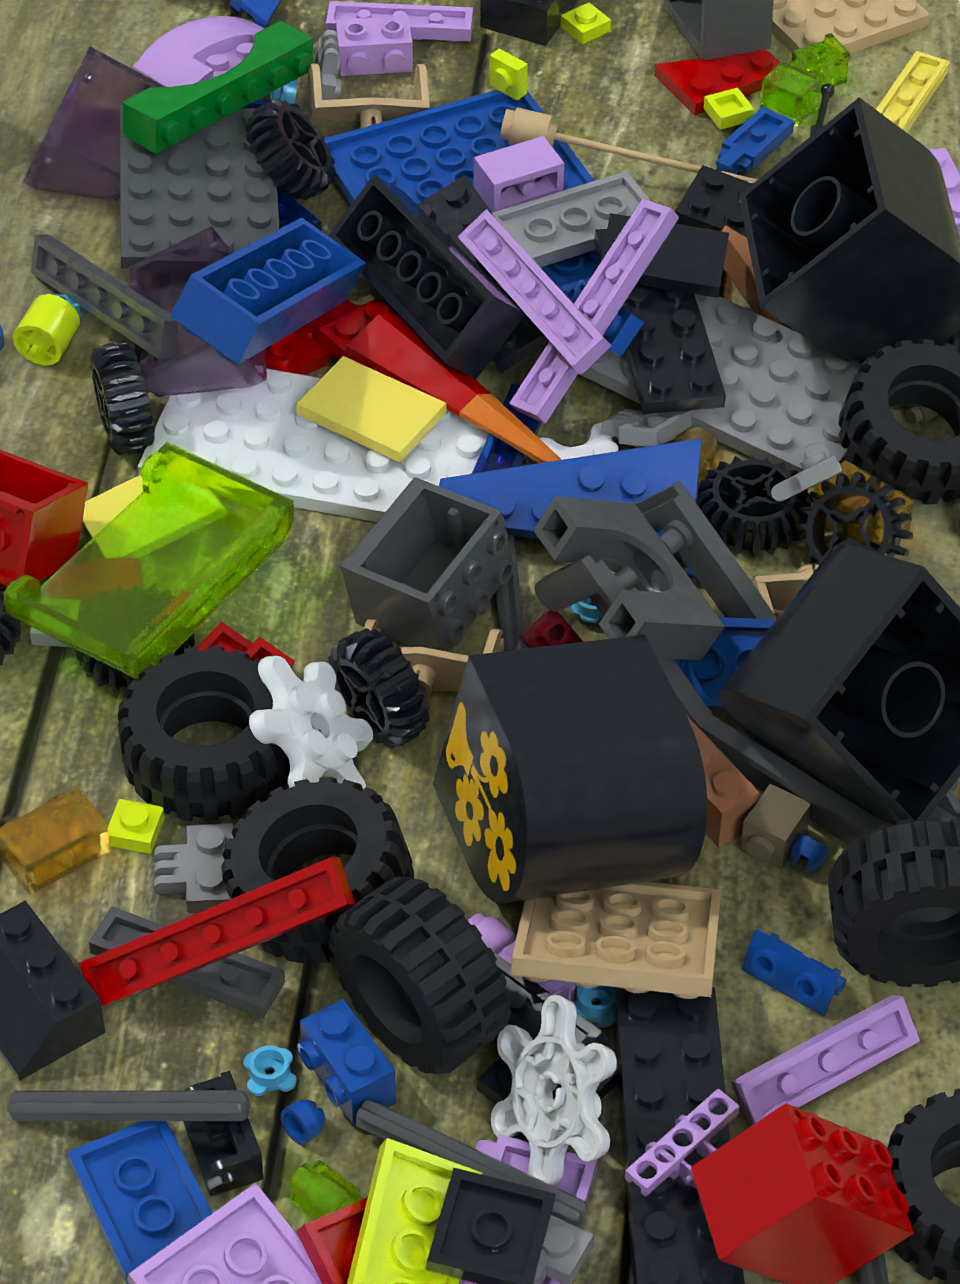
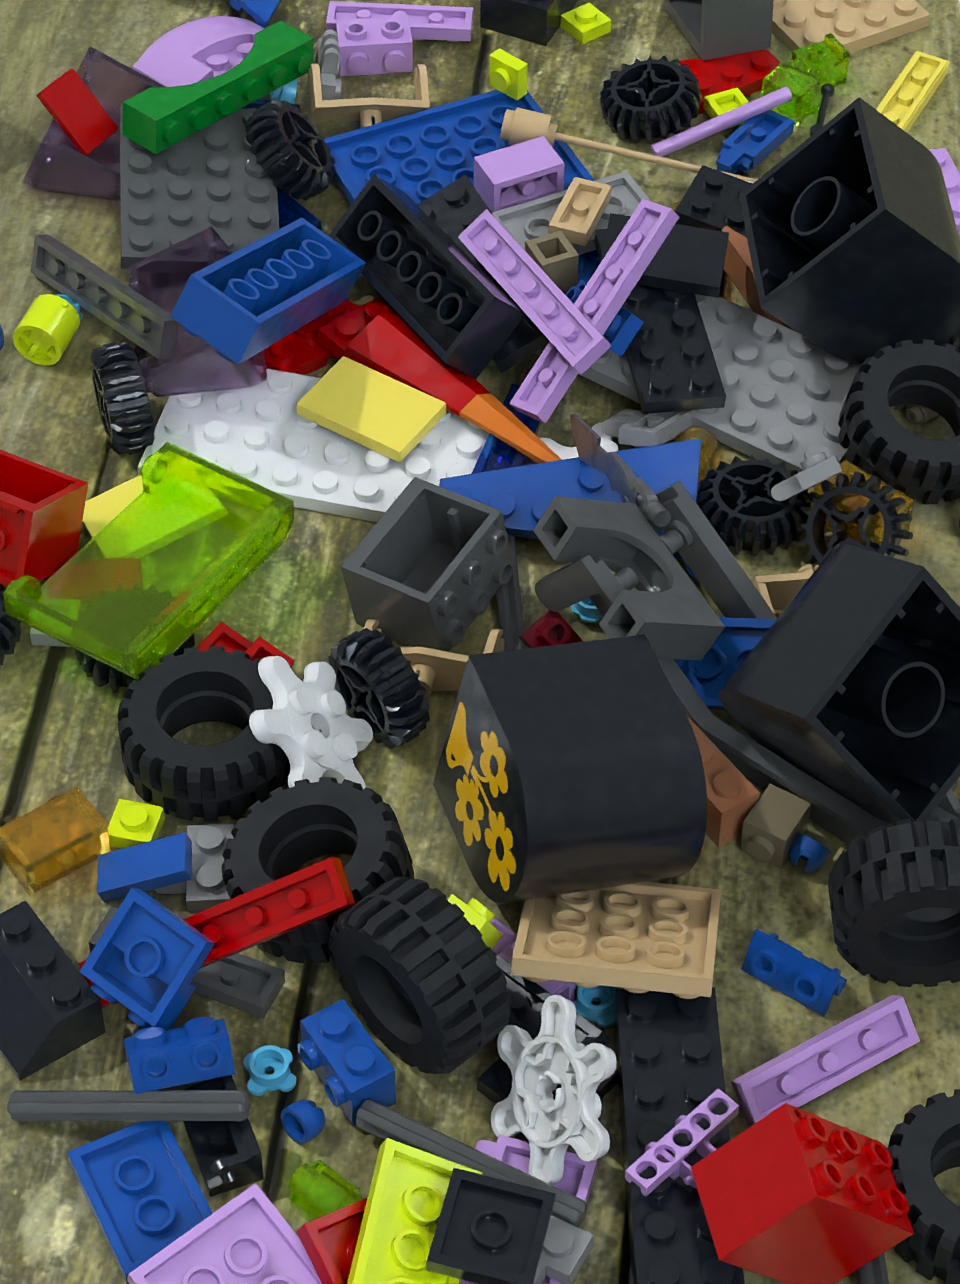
none -> red slope [36,69,118,157]
none -> blue plate [79,888,215,1028]
none -> blue tile [97,832,192,902]
none -> blue plate [123,1017,235,1094]
none -> neon yellow plate [447,894,503,949]
none -> dark tan brick [525,230,579,294]
none -> tan plate [548,177,612,246]
none -> flat silver sword [570,414,671,527]
none -> black gear [600,55,701,144]
none -> lavender bar [650,86,793,157]

